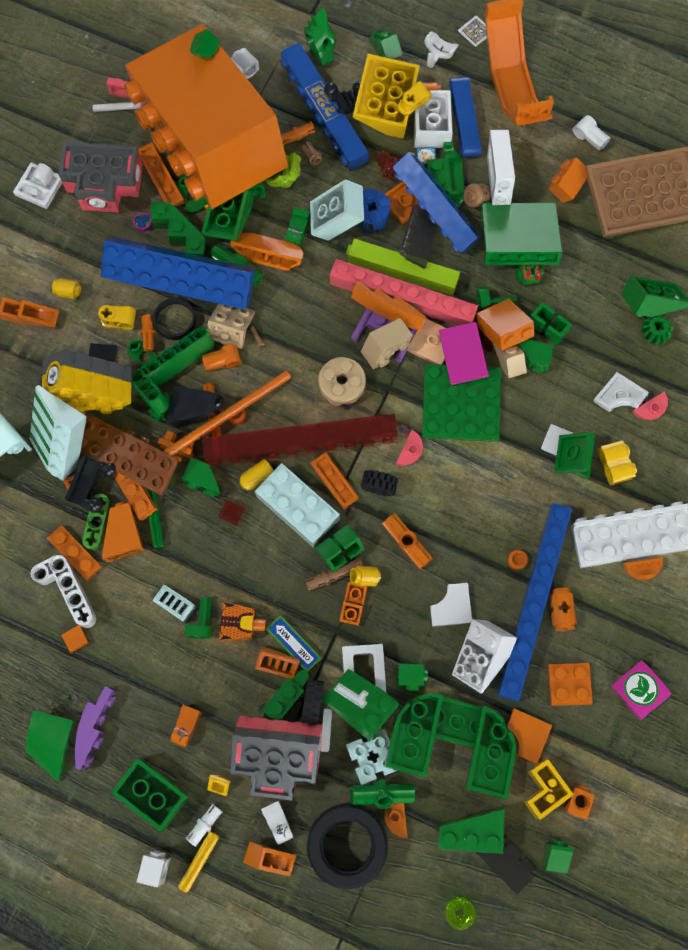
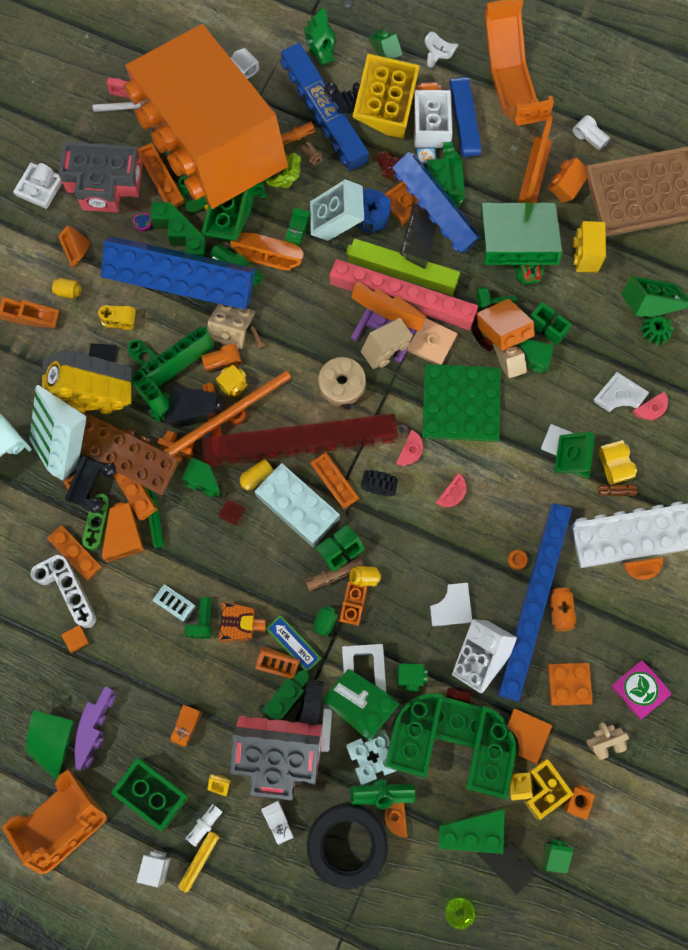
orange axle [140,314,156,352] -> none
black tyre [153,298,196,341] -> none
green brick [190,29,221,58] -> none
orange arch [243,841,296,876] -> none
orange piece [382,513,433,570] -> none
yellow piece [398,81,433,115] -> none
dark pink tile [439,322,488,385] -> none
sticker [458,16,487,47] -> none
medium nougat head [464,183,491,208] -> none
white piece [487,130,515,205] -> none
none -> orange windscreen [1,769,107,874]
none -> orange slope [58,225,91,267]
none -> yellow brick [216,365,248,398]
none -> green brick [313,606,338,637]
none -> coral plate [435,473,466,508]
none -> clear red piece [446,688,471,704]
none -> yellow bracket [510,772,534,800]
none -> orange fence [518,118,553,203]
none -> yellow brick [573,221,606,273]
none -> tan hips [586,722,629,760]
none -> dark orange axle [598,484,637,496]

